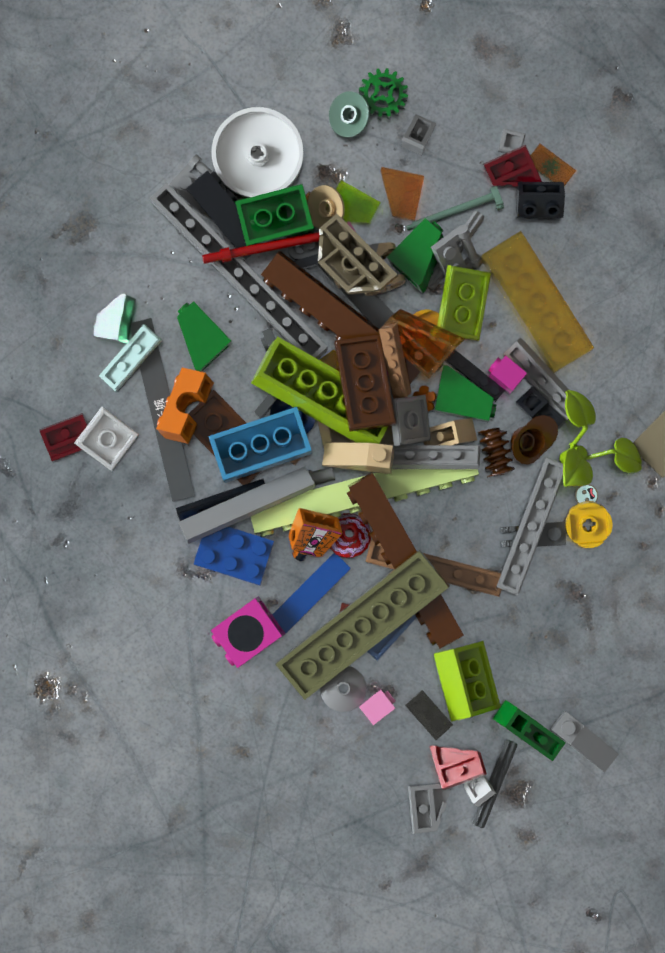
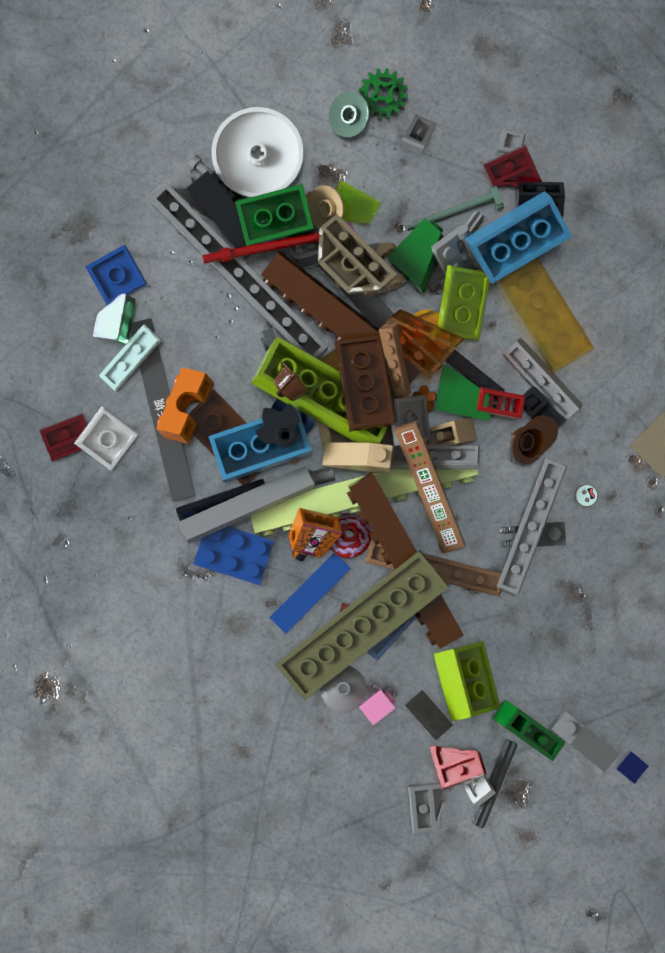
green slope [177,301,232,372] -> none
dark pink brick [211,596,286,668] -> none
dark grey tile [255,395,276,419] -> none
clear orange wing [380,167,424,221] -> none
reddish brown piece [478,428,515,478] -> none
dark pink brick [488,355,527,395] -> none
clear orange tile [531,144,576,187] -> none
lime plant [560,390,642,487] -> none
yellow plate [565,501,613,548] -> none
none -> blue tile [85,245,148,307]
none -> black plate [256,404,299,448]
none -> reddish brown piece [274,362,309,401]
none -> medium nougat tile [394,421,466,554]
none -> dark azure slope [465,191,572,284]
none -> red slope [476,387,525,420]
none -> clear blue tile [616,751,649,784]

